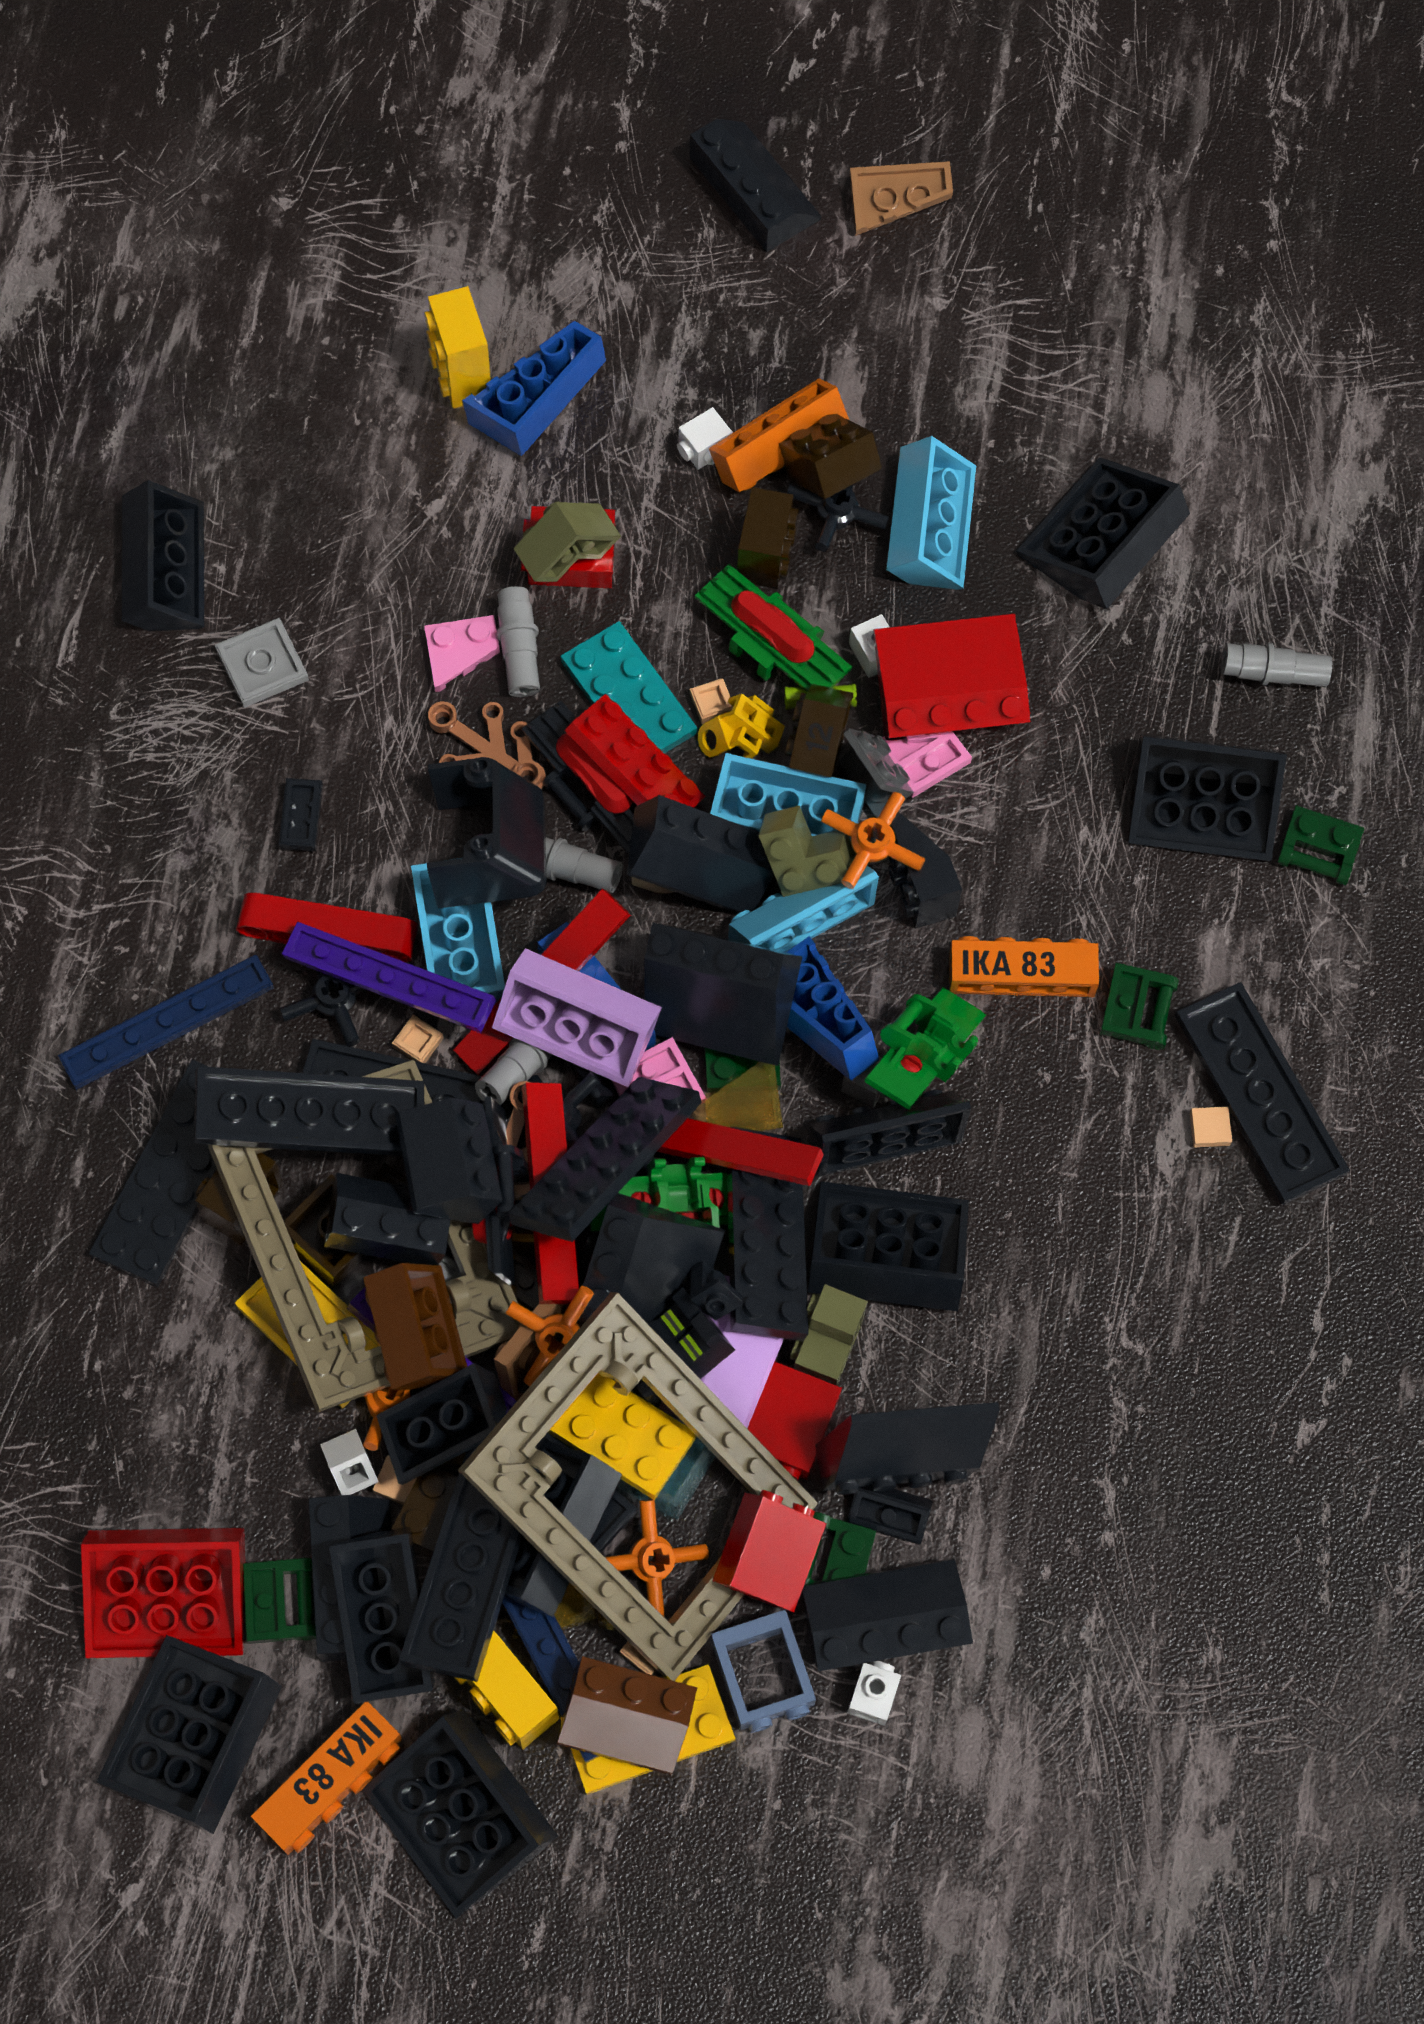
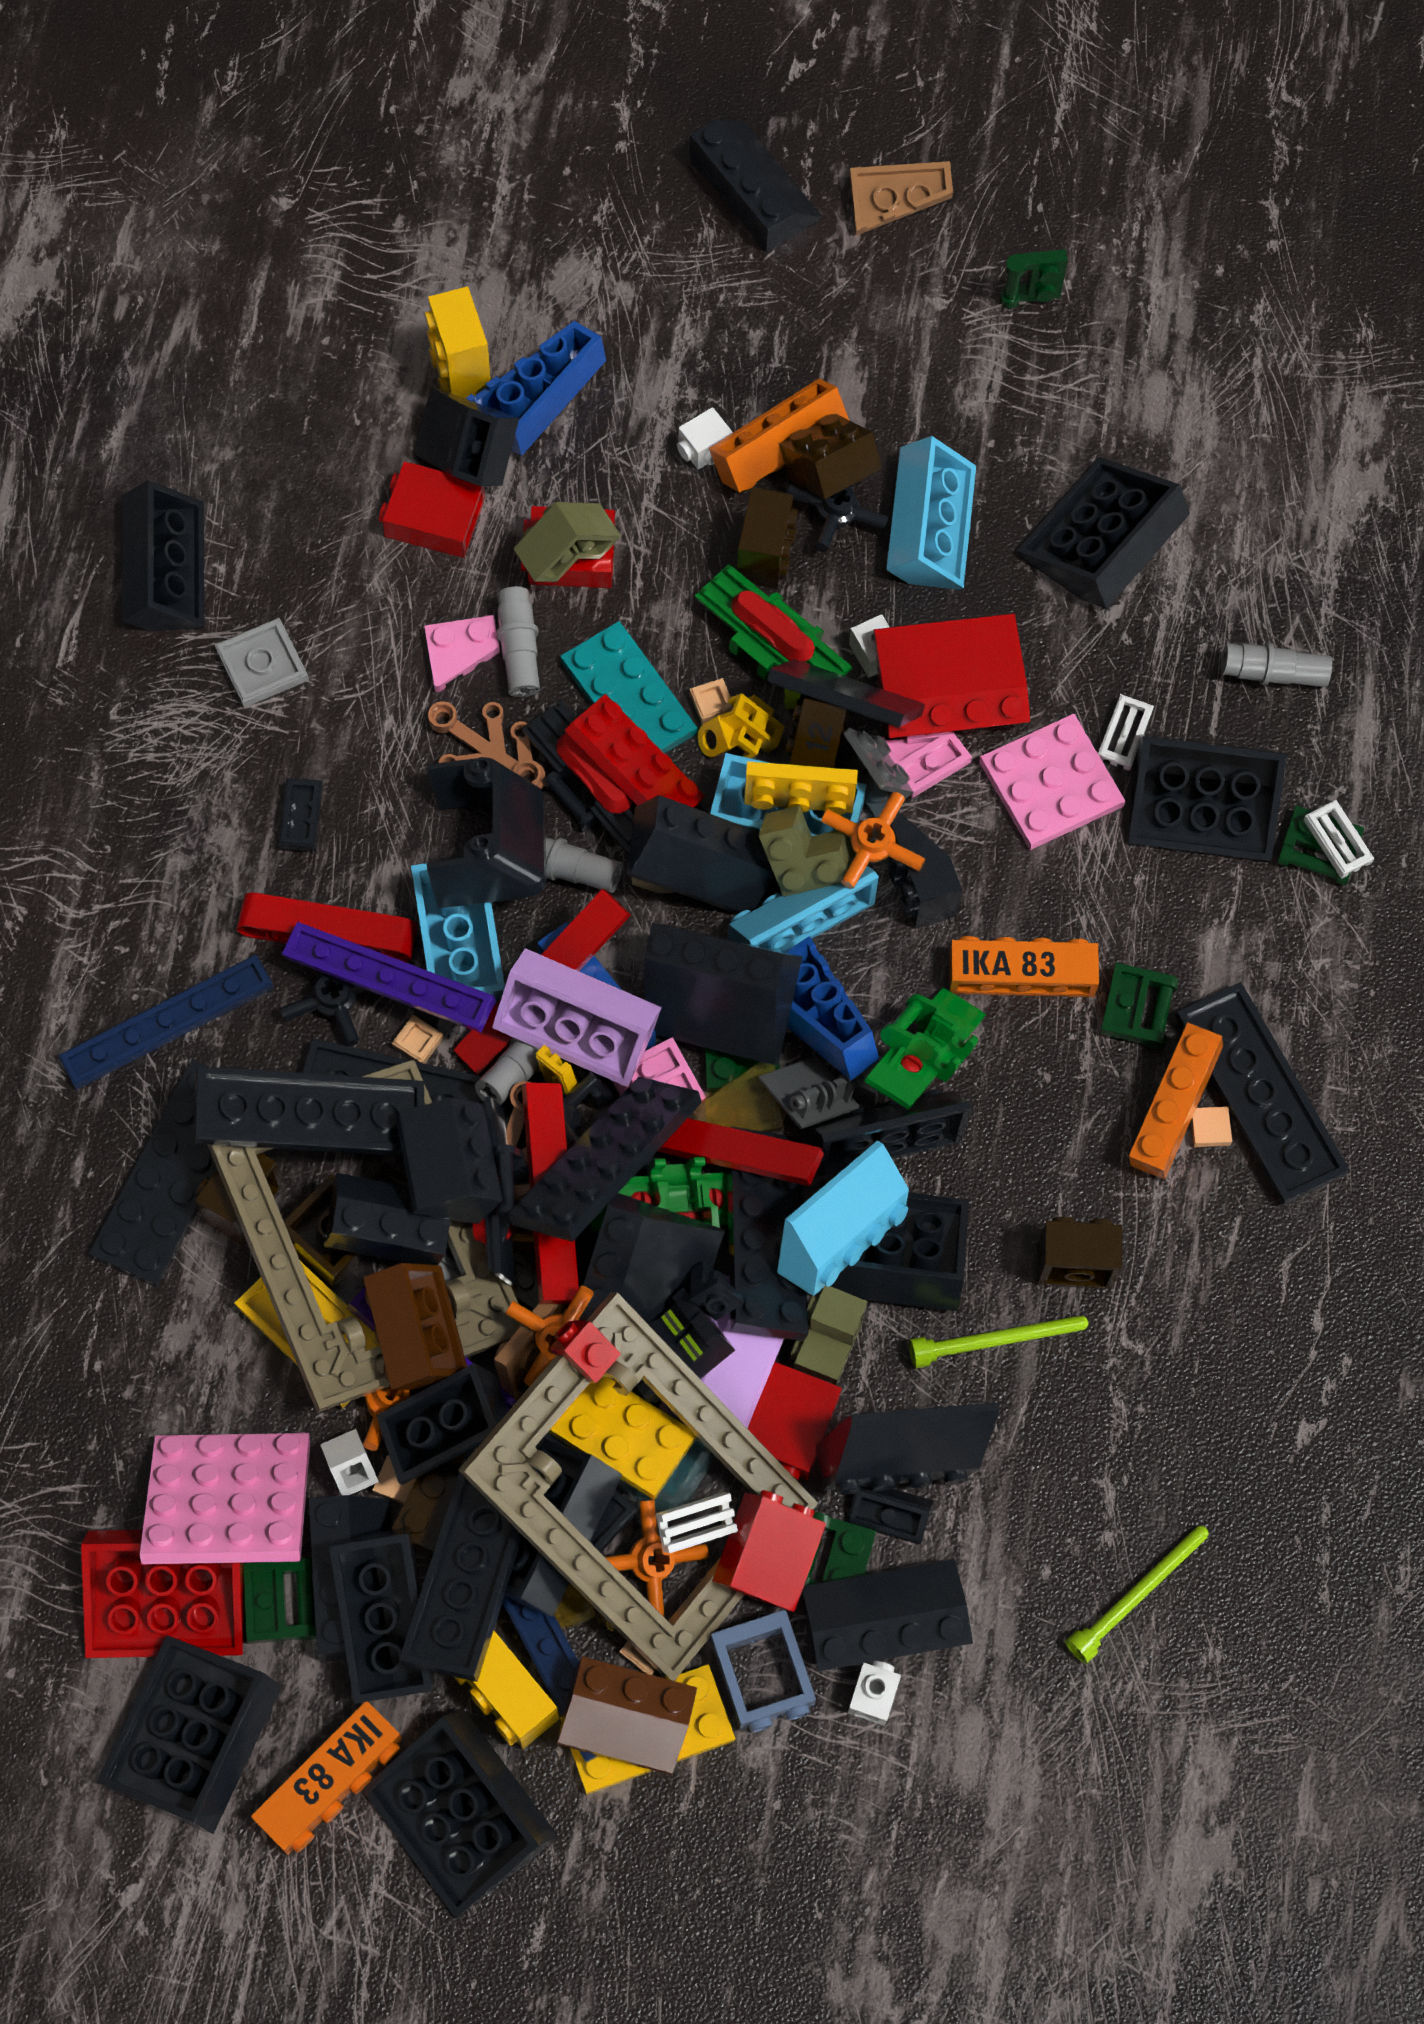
none -> bright pink plate [140,1433,310,1564]
none -> red brick [379,461,485,558]
none -> black slope [414,387,519,486]
none -> yellow tile [535,1044,577,1095]
none -> bracket [550,1320,621,1383]
none -> white tile [656,1492,738,1554]
none -> yellow plate [744,761,858,815]
none -> dark grey hinge [758,1056,860,1129]
none -> black tile [767,659,925,727]
none -> medium azure slope [777,1140,909,1296]
none -> lime piece [908,1315,1088,1369]
none -> bright pink plate [979,714,1126,850]
none -> dark green plate [1000,249,1068,309]
none -> dark brown brick [1037,1216,1122,1289]
none -> lime piece [1065,1526,1209,1664]
none -> white tile [1098,694,1154,771]
none -> orange brick [1129,1022,1223,1180]
none -> white tile [1304,800,1374,879]

